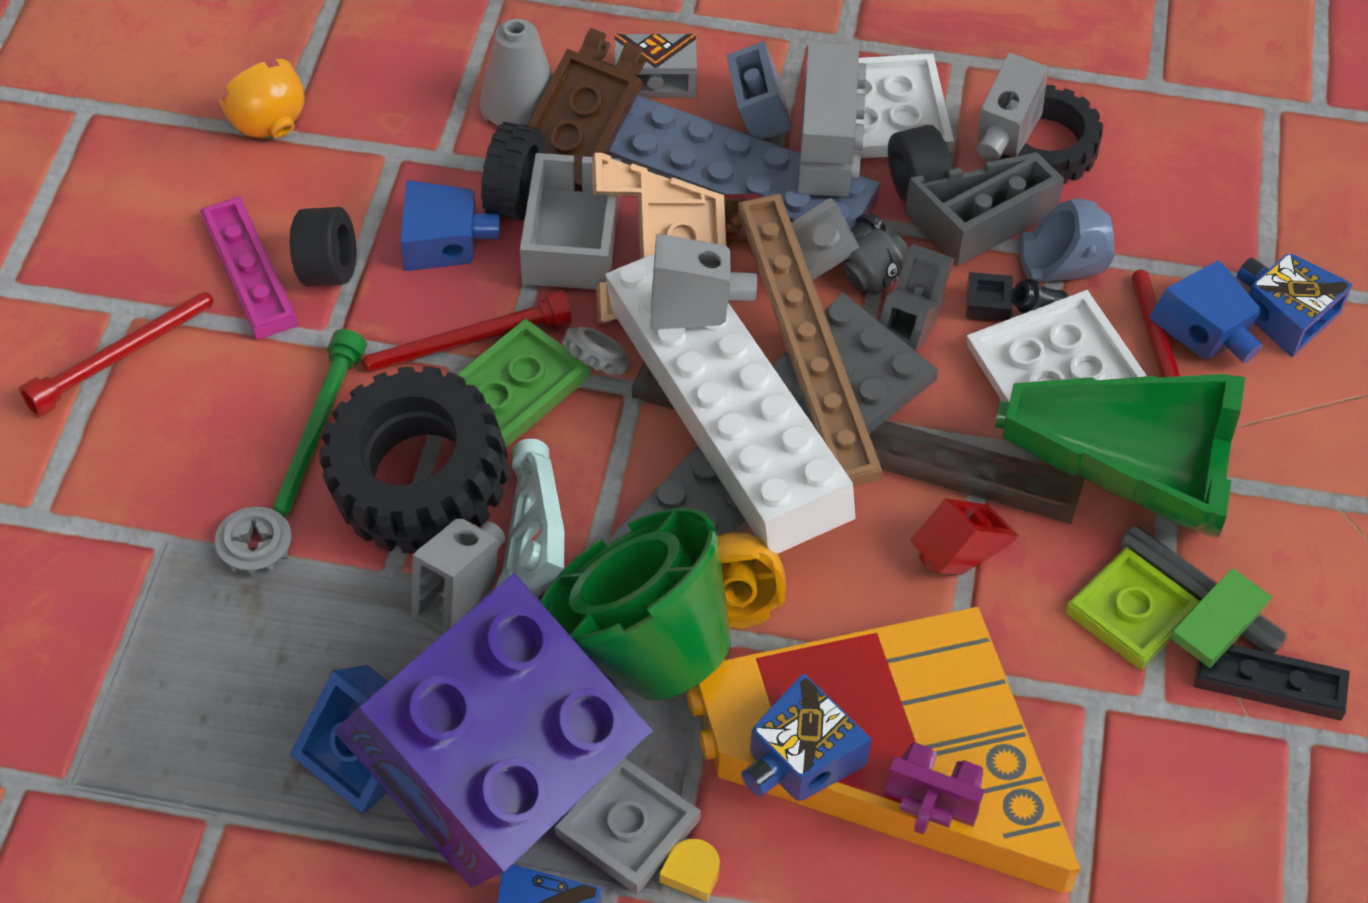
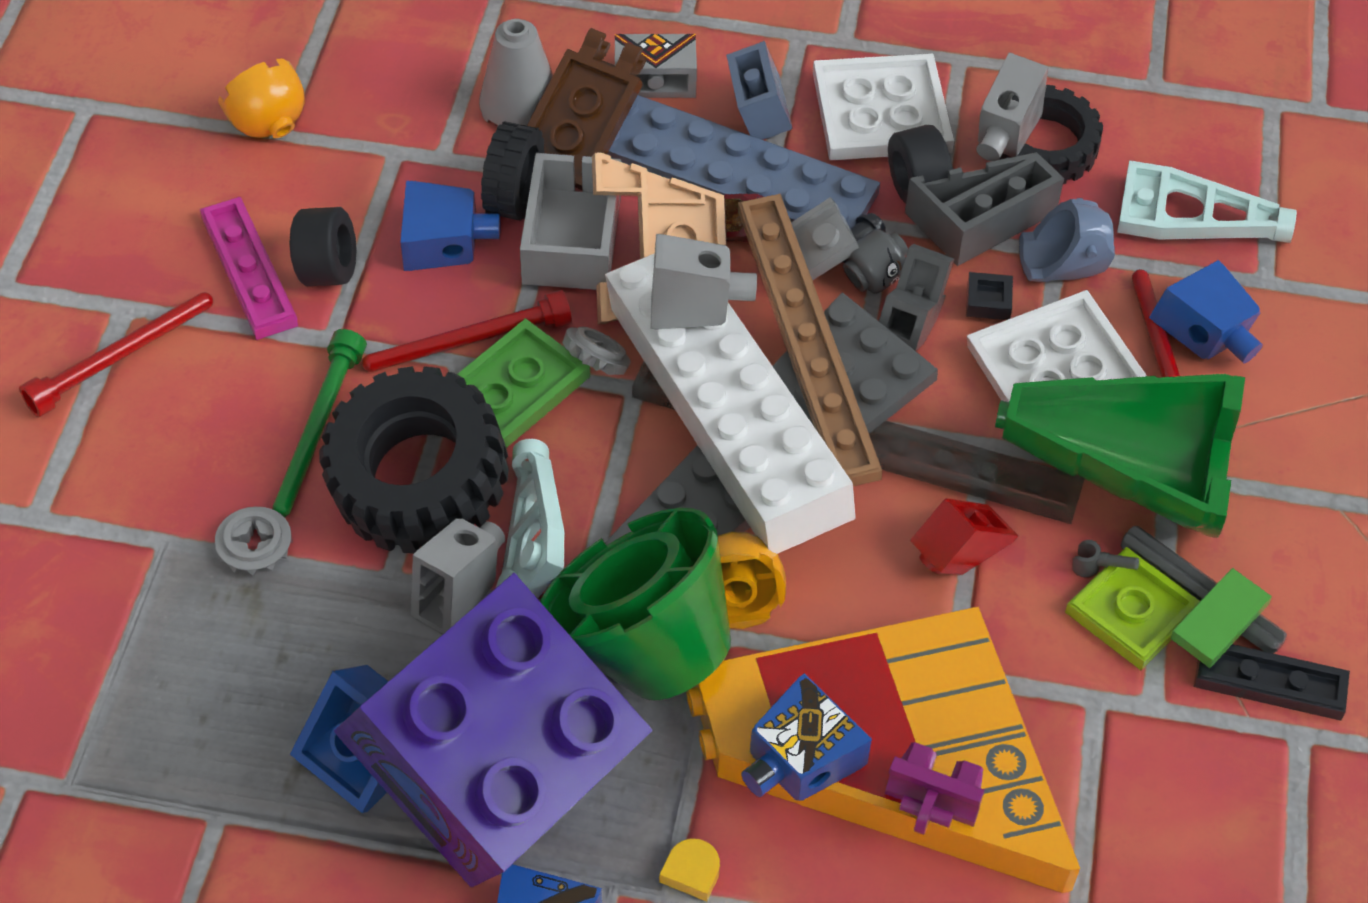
light grey plate [555,757,701,894] -> none
light grey piece [798,42,866,197] -> none
black pin [1011,279,1068,313] -> none
torso [1236,254,1353,357] -> none
none -> dark grey hand [1072,540,1139,577]
none -> light aqua plate [1117,160,1297,243]

